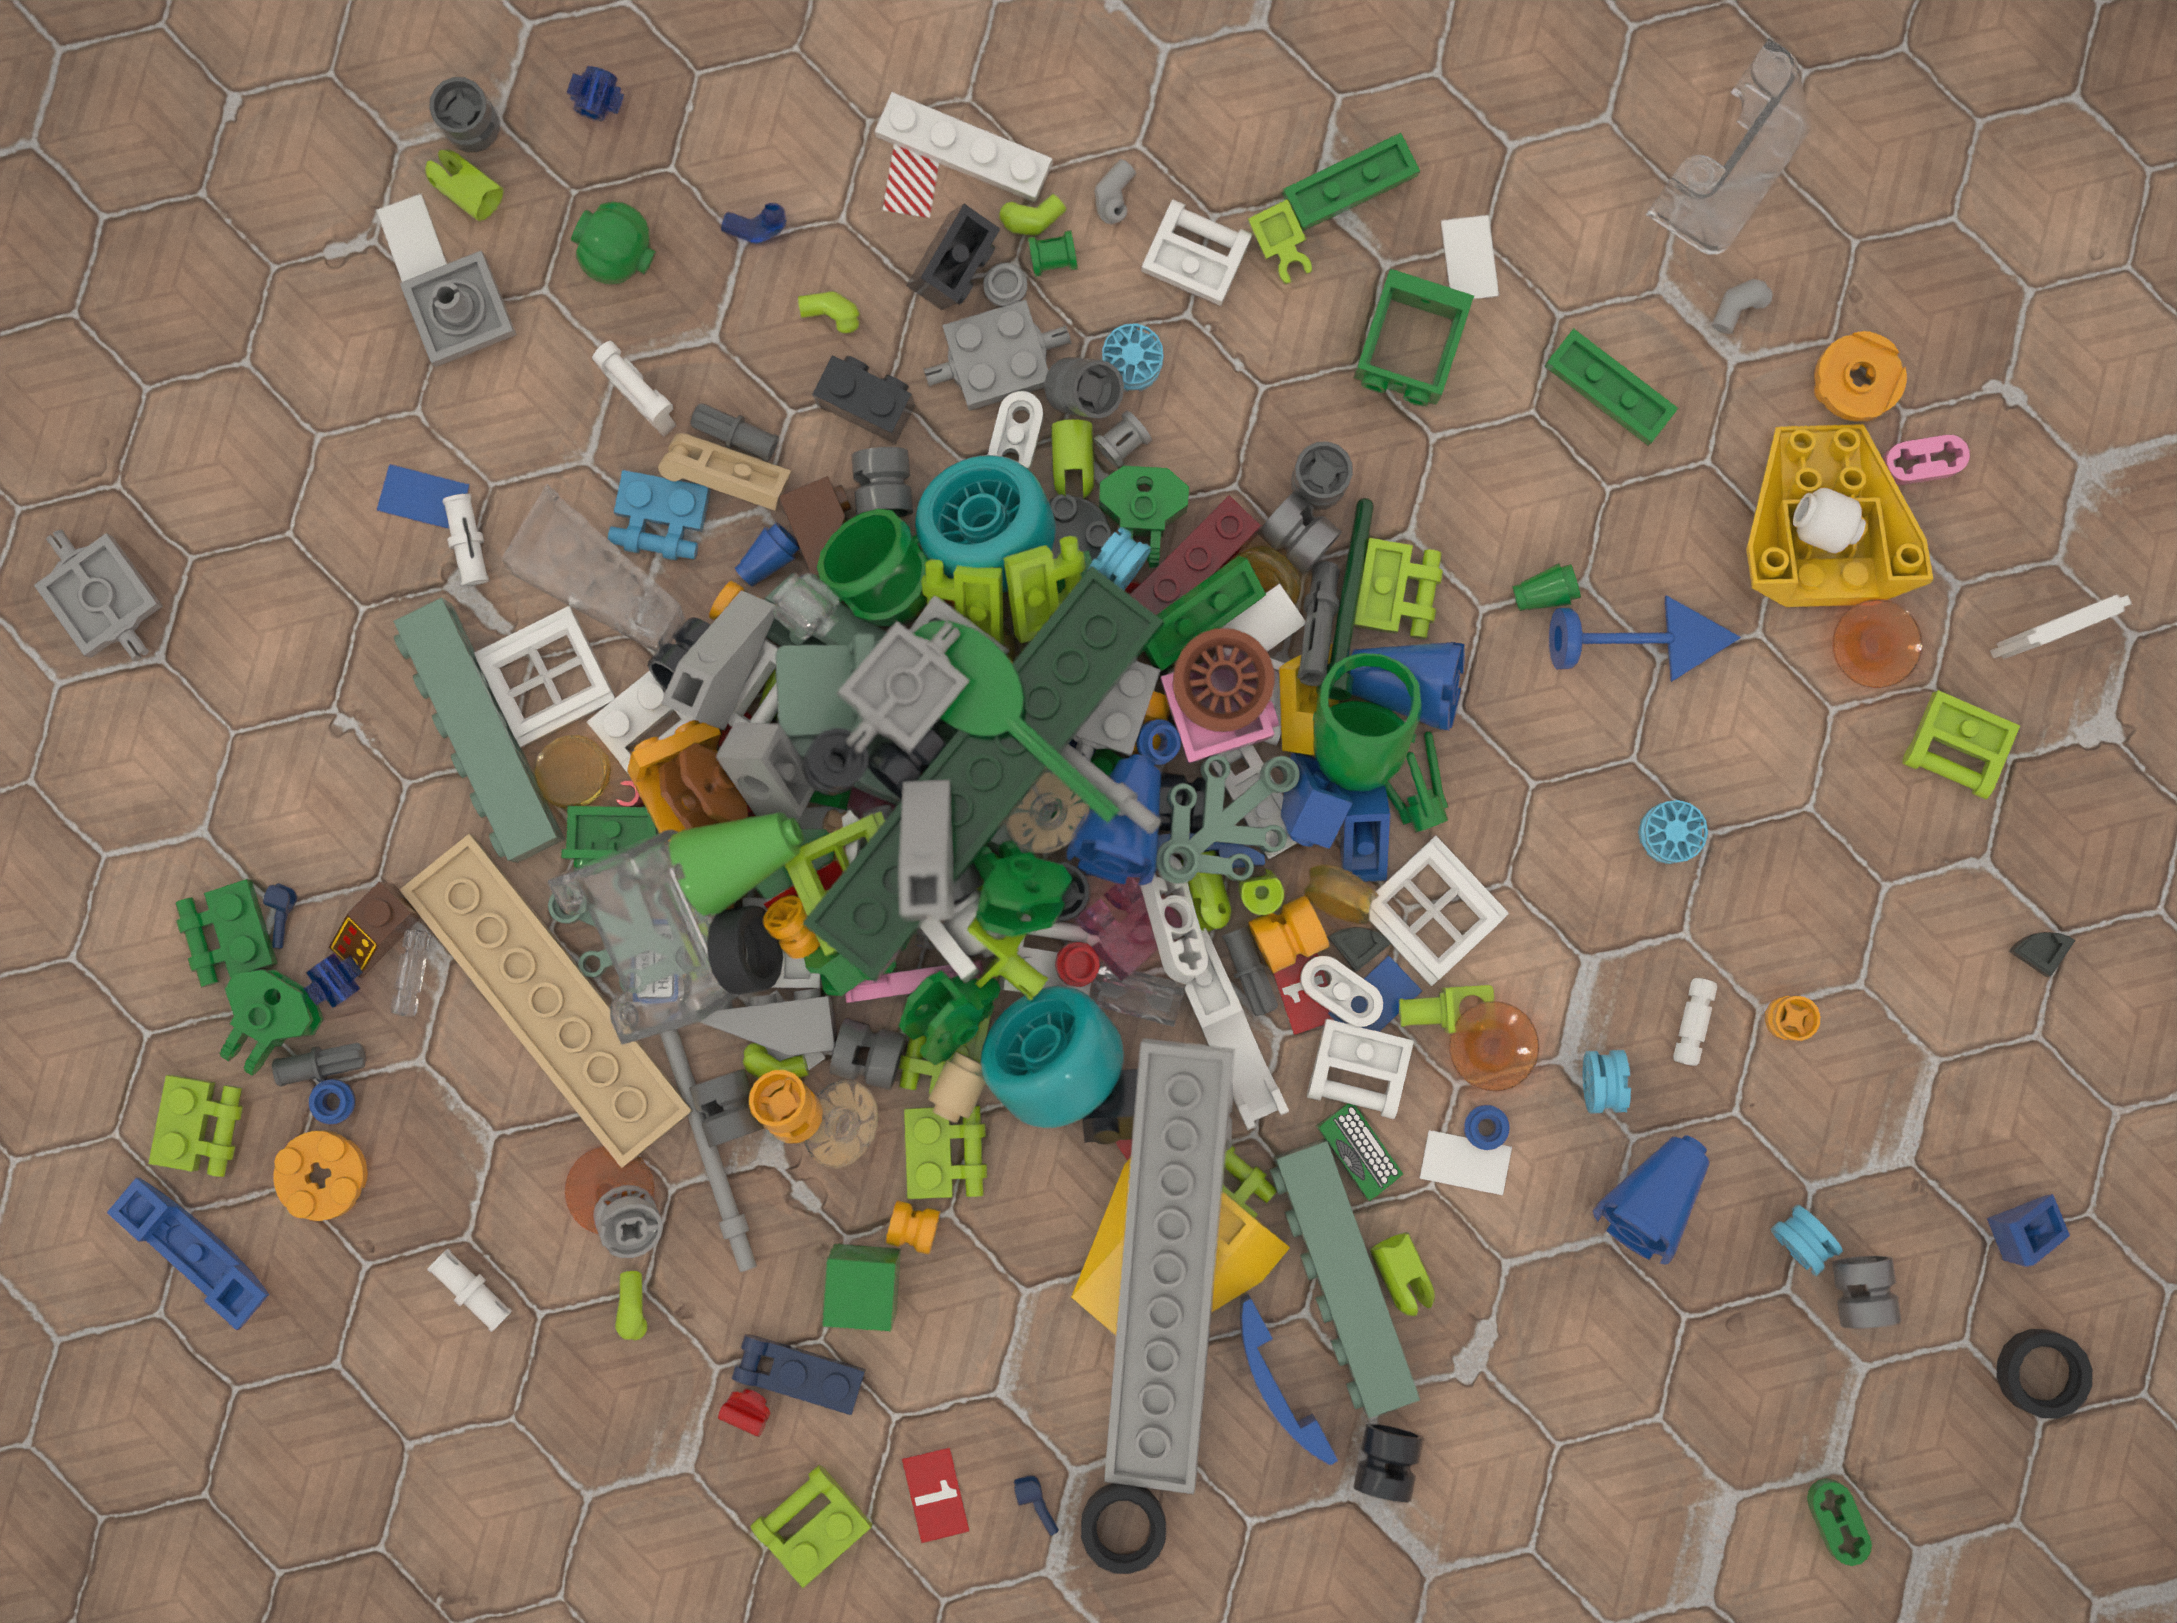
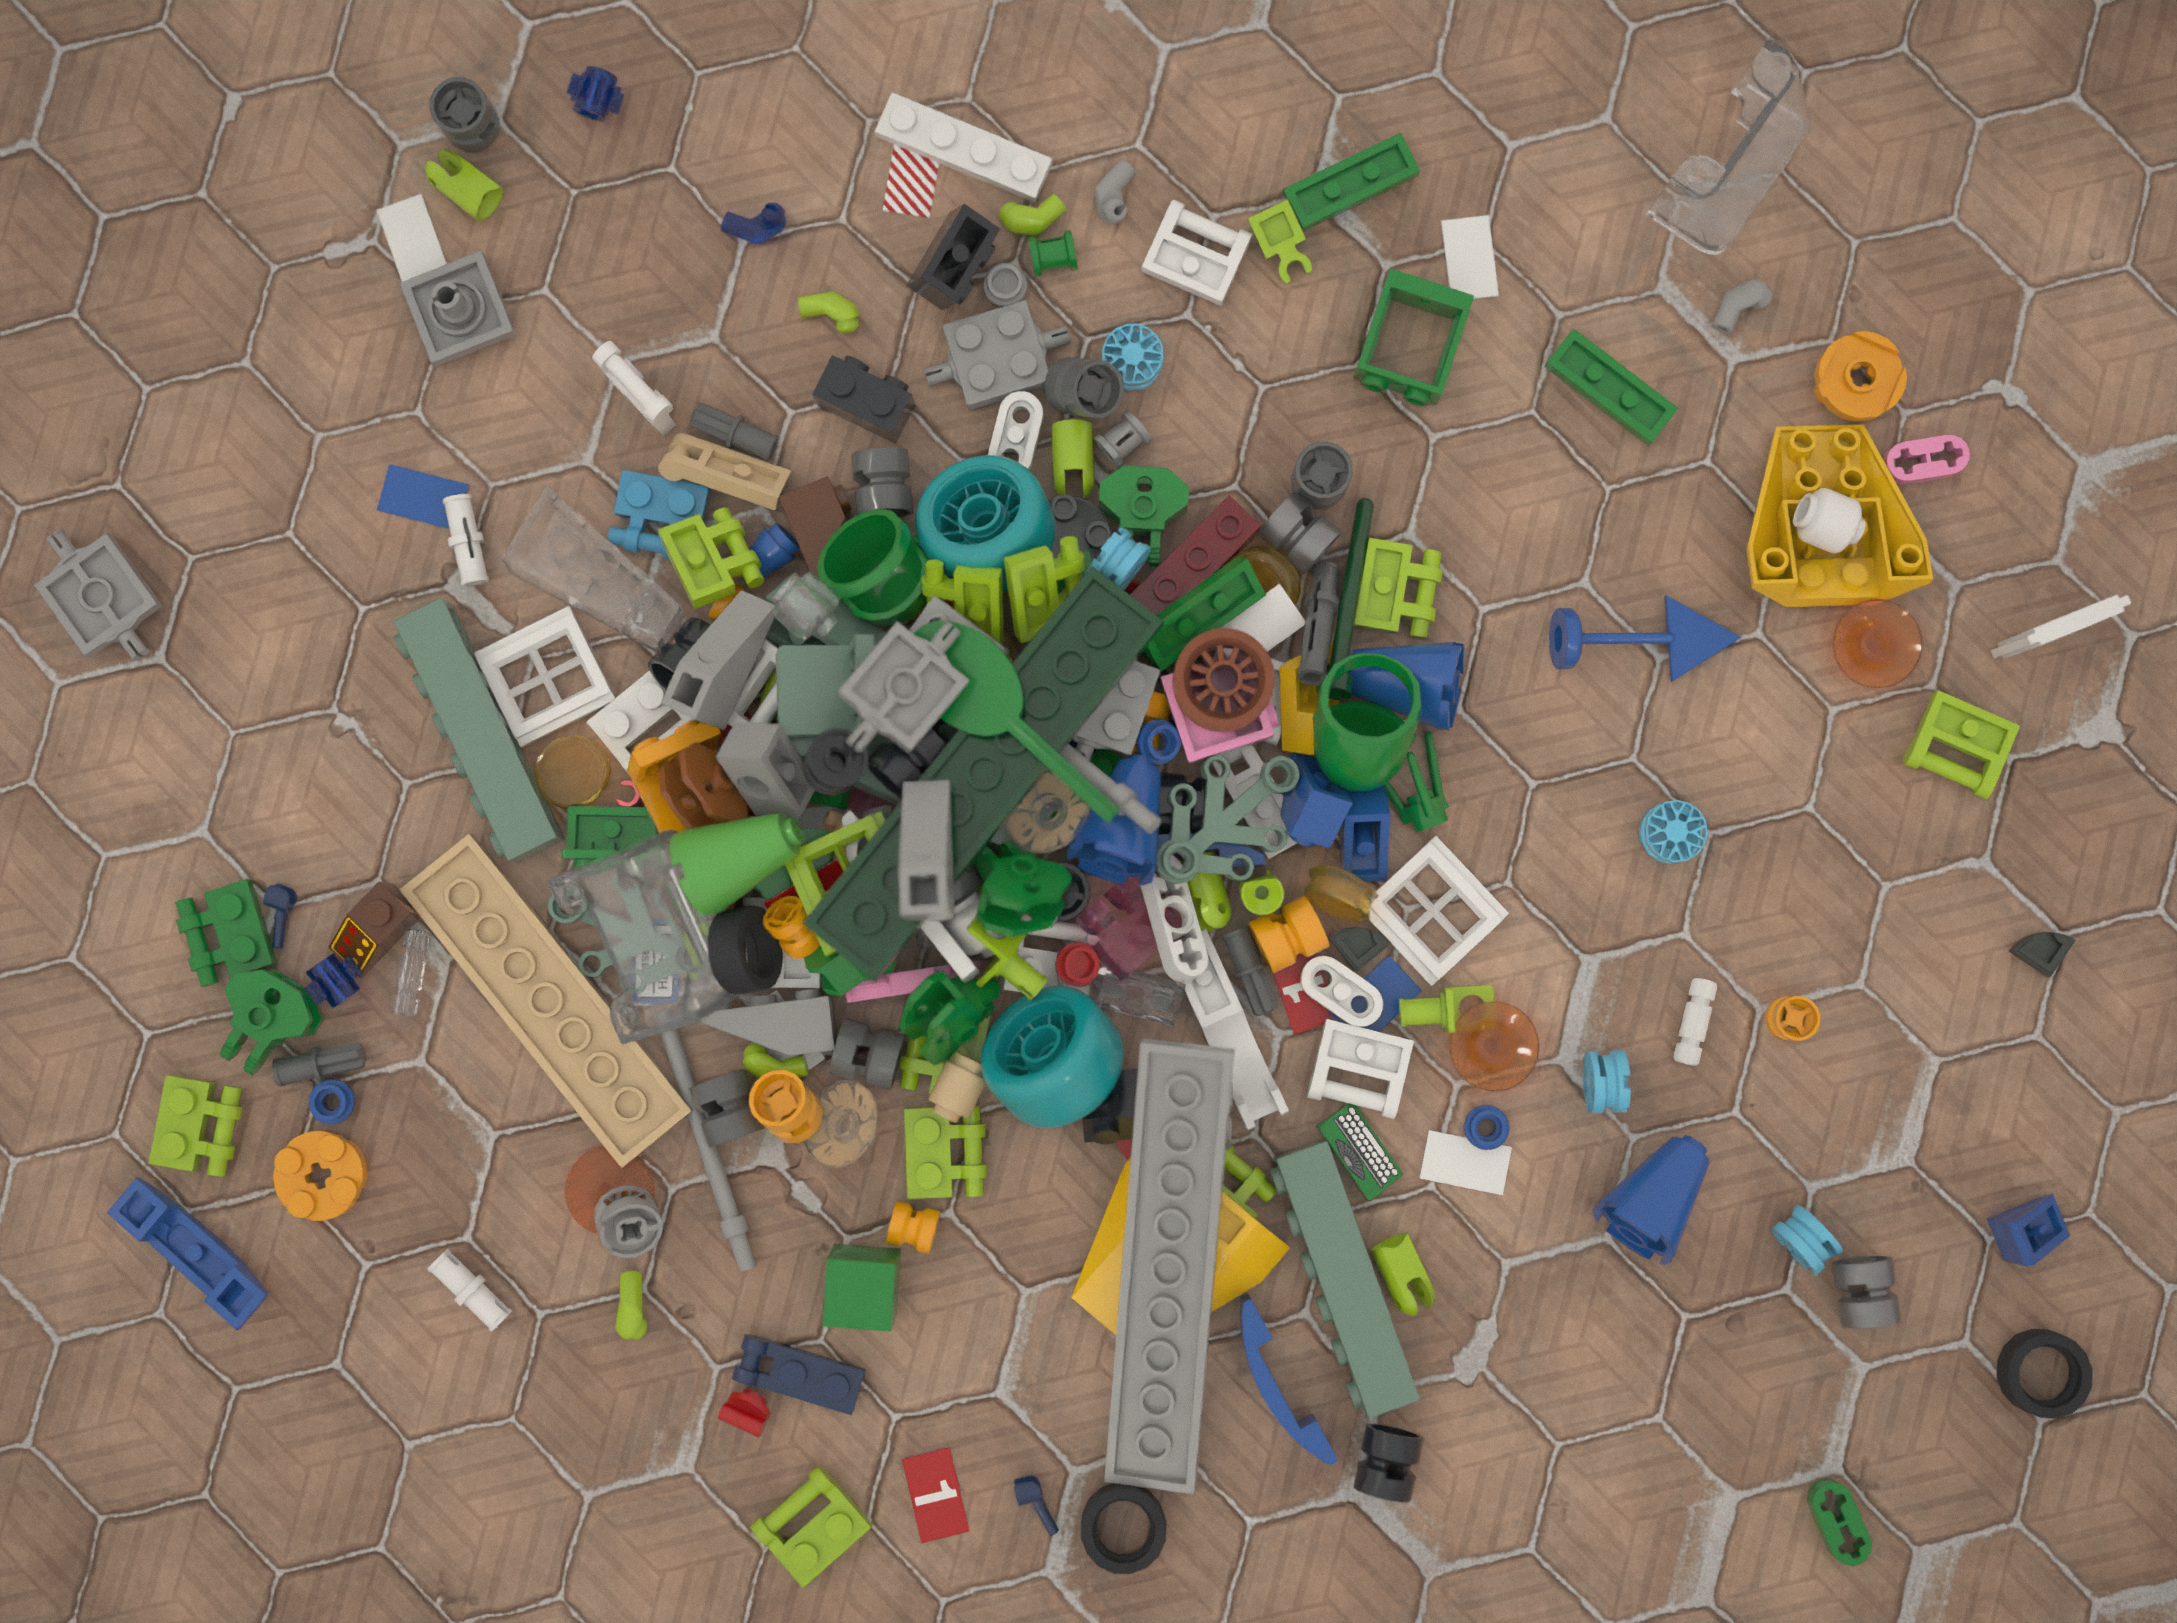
green plant [571,202,656,285] -> none
green cone [1512,563,1581,611] -> none
none -> lime plate [658,507,764,609]

